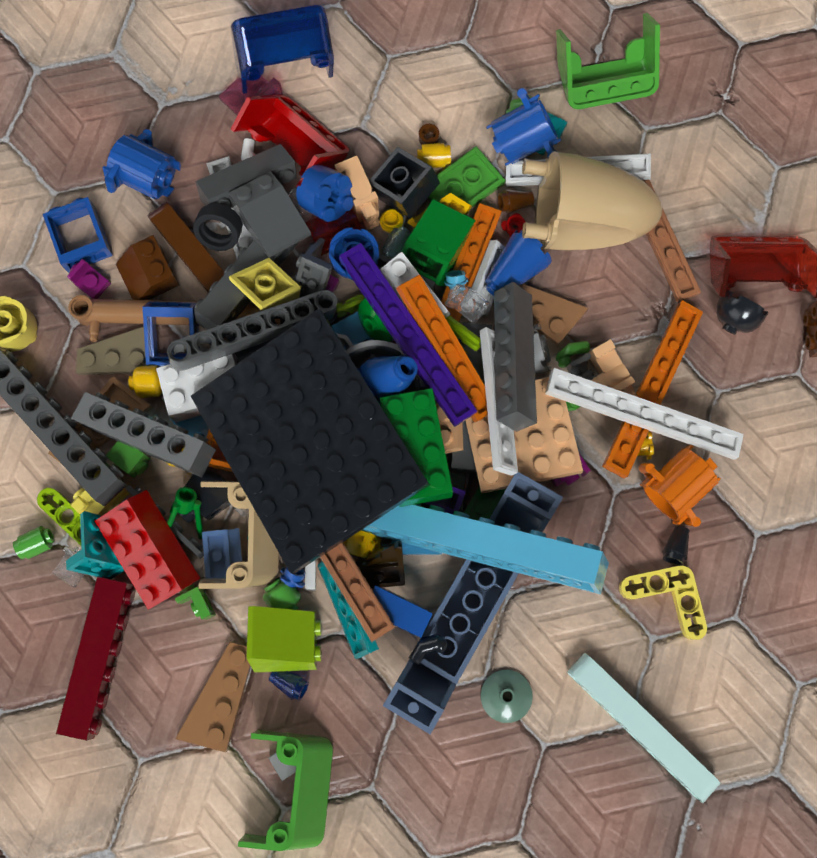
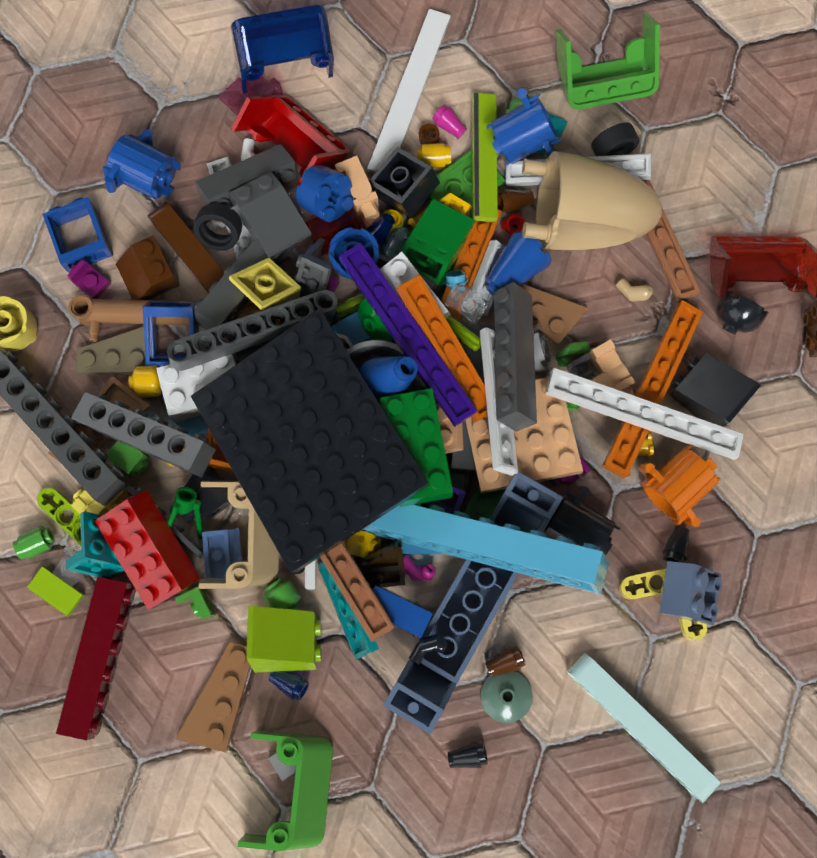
blue plate [280,566,306,588] -> none
none -> lime tile [27,566,85,617]
none -> clear blue cone [365,213,395,248]
none -> white tile [367,9,451,174]
none -> dark pink arm [403,555,436,582]
none -> dark pink cone [432,104,467,139]
none -> black cone [448,741,488,768]
none -> lime tile [472,92,498,222]
none -> reddish brown cone [485,646,526,677]
none -> black container [543,486,620,555]
none -> black tyre [591,122,640,156]
none -> tan arm [615,278,653,302]
none -> sand blue slope [659,561,722,625]
none -> black slope [670,353,761,427]

